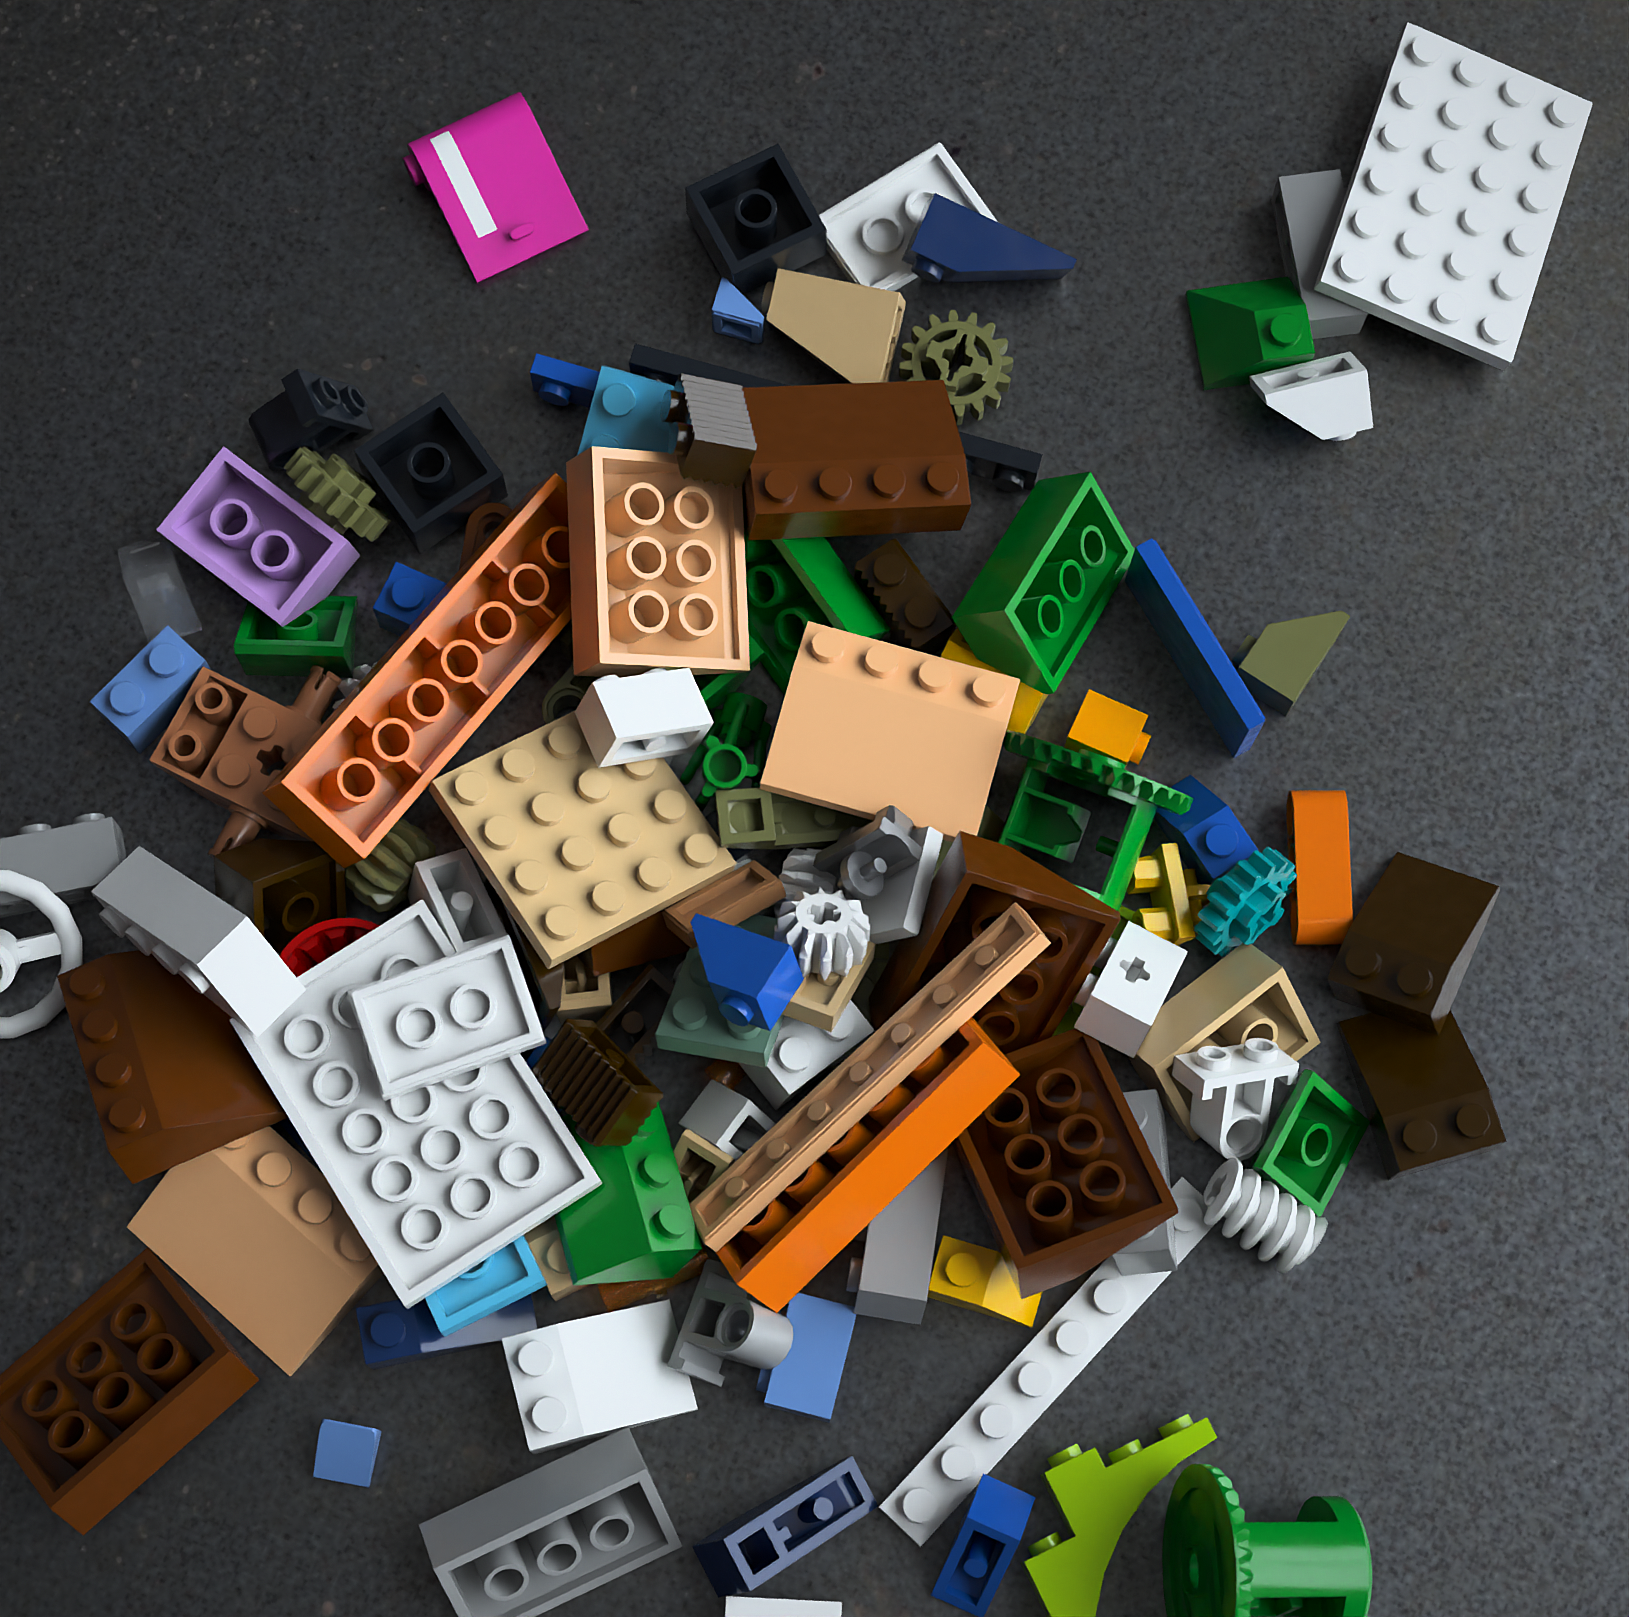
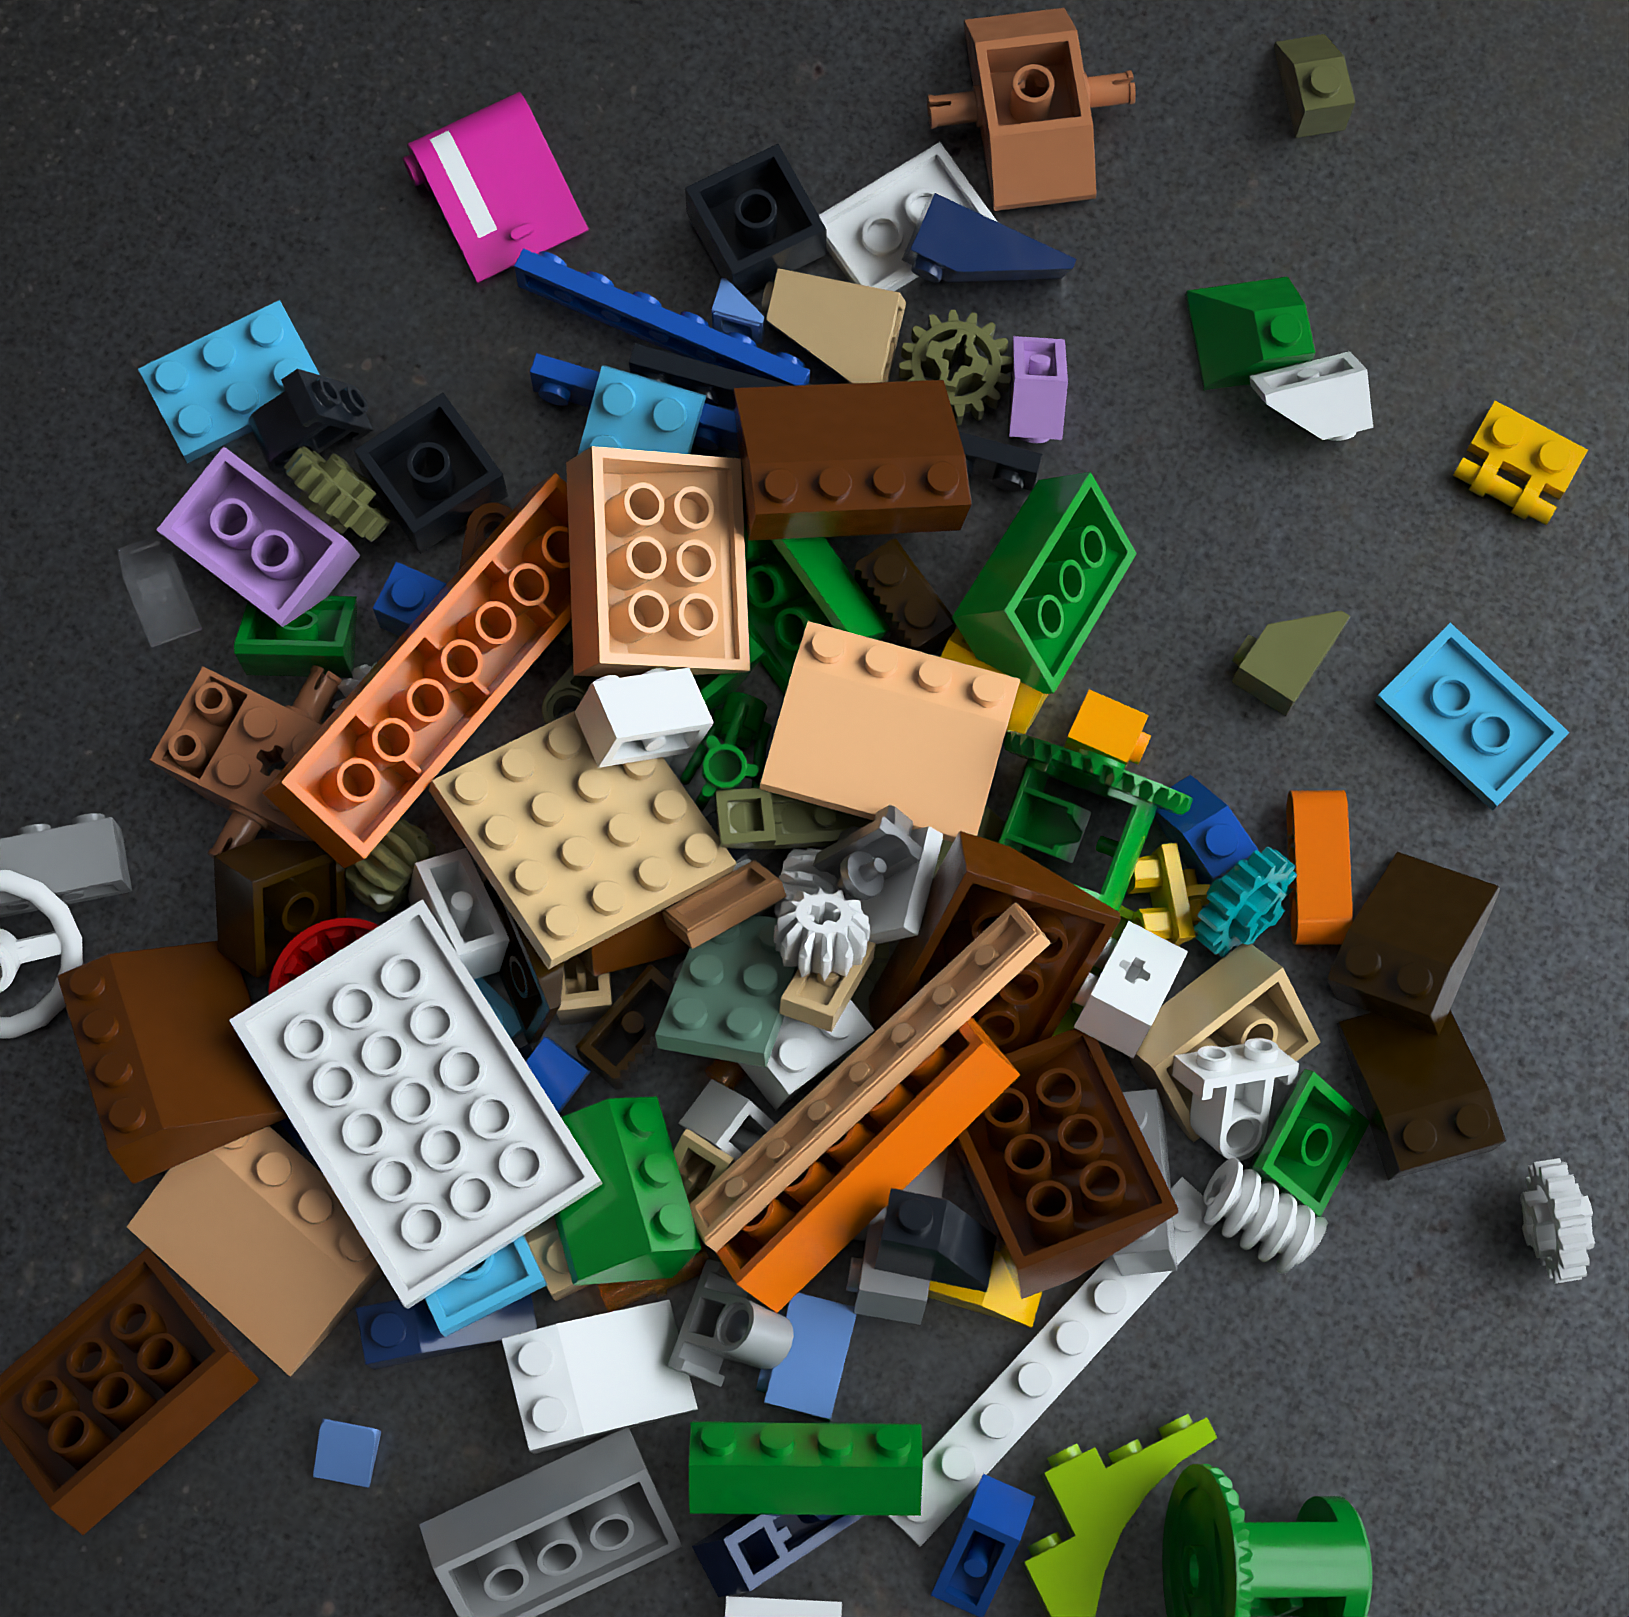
medium blue brick [90,625,211,754] -> none
white wedge [91,846,306,1037] -> none
white tile [348,935,547,1101] -> none
dark brown brick [531,1019,663,1147] -> none
brick [660,373,757,489] -> none
blue slope [690,913,804,1031] -> none
blue tile [1125,538,1266,758] -> none
light grey brick [1271,169,1370,339] -> none
white plate [1314,22,1593,371] -> none
none -> medium azure plate [138,300,320,463]
none -> blue plate [514,248,810,386]
none -> green slope [689,1421,923,1516]
none -> black slope [874,1188,997,1292]
none -> nougat slope [927,8,1136,211]
none -> lavender slope [1009,336,1068,443]
none -> olive slope [1274,34,1356,138]
none -> medium azure plate [1374,623,1569,811]
none -> yellow plate [1453,401,1588,525]
none -> white gear [1520,1158,1595,1284]

